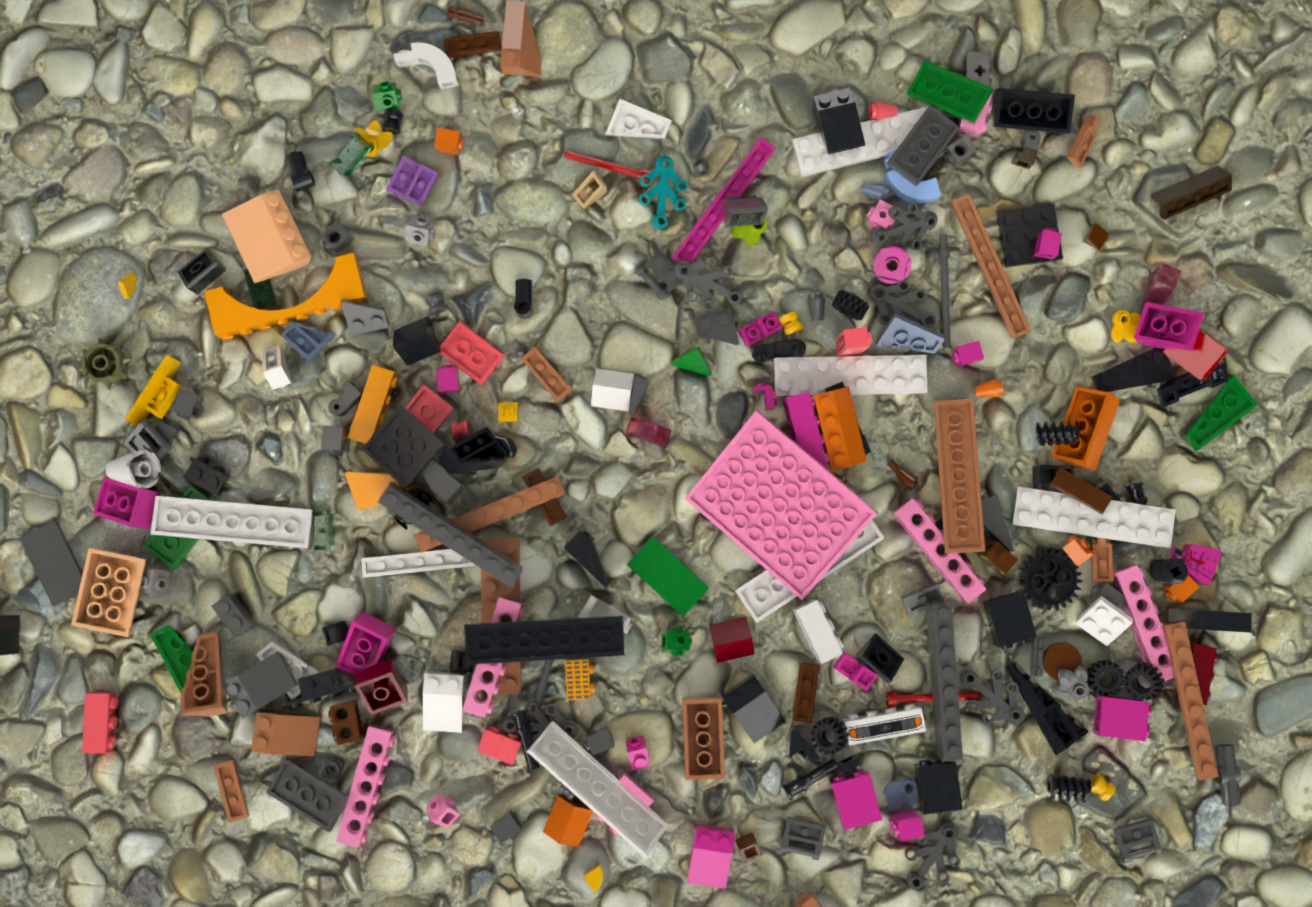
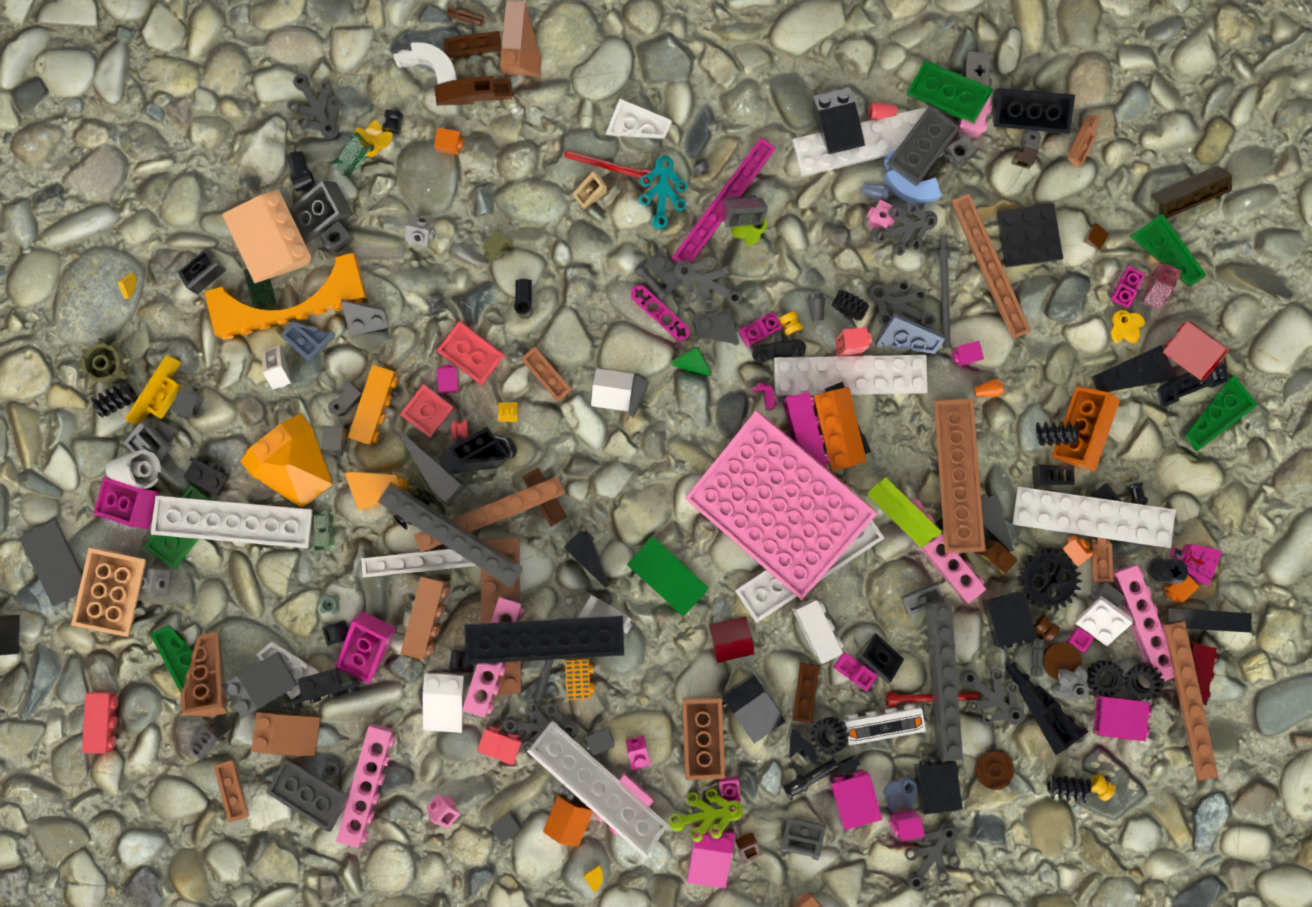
dark grey brick [211,593,257,637] -> none
reddish brown brick [328,699,365,745] -> none
dark red brick [354,659,408,715] -> none
black plate [362,405,445,488] -> none
green brick [372,81,402,111] -> none
medium lavender slope [386,155,438,207] -> none
black slope [393,316,442,366] -> none
black pin [511,709,540,771] -> none
clear pink slope [625,417,672,448] -> none
green brick [661,628,692,657] -> none
dark pink tile [873,245,911,284] -> none
reddish brown cone [887,459,919,491] -> none
dark pink brick [1034,228,1062,259] -> none
reddish brown tile [1050,467,1113,515] -> none
dark grey plate [1113,818,1162,864] -> none
dark pink slope [1134,302,1204,351] -> none
dark grey piece [1215,744,1242,806] -> none
none -> black piece [91,382,138,418]
none -> flat silver bracket [188,715,232,760]
none -> light orange wedge [240,413,333,509]
none -> dark grey plant [287,74,342,139]
none -> dark grey slope [289,181,354,244]
none -> sand green plate [320,594,340,614]
none -> nougat brick [400,576,451,660]
none -> reddish brown slope [434,76,513,106]
none -> olive brick [482,230,513,262]
none -> dark pink beam [631,285,690,342]
none -> lime plant [669,789,744,842]
none -> dark pink slope [719,776,743,819]
none -> lime panel [867,477,942,548]
none -> reddish brown tile [974,750,1015,790]
none -> reddish brown wheel [1034,614,1060,642]
none -> dark pink tile [1066,626,1095,653]
none -> dark pink slope [1111,266,1146,309]
none -> green wing [1129,214,1207,287]

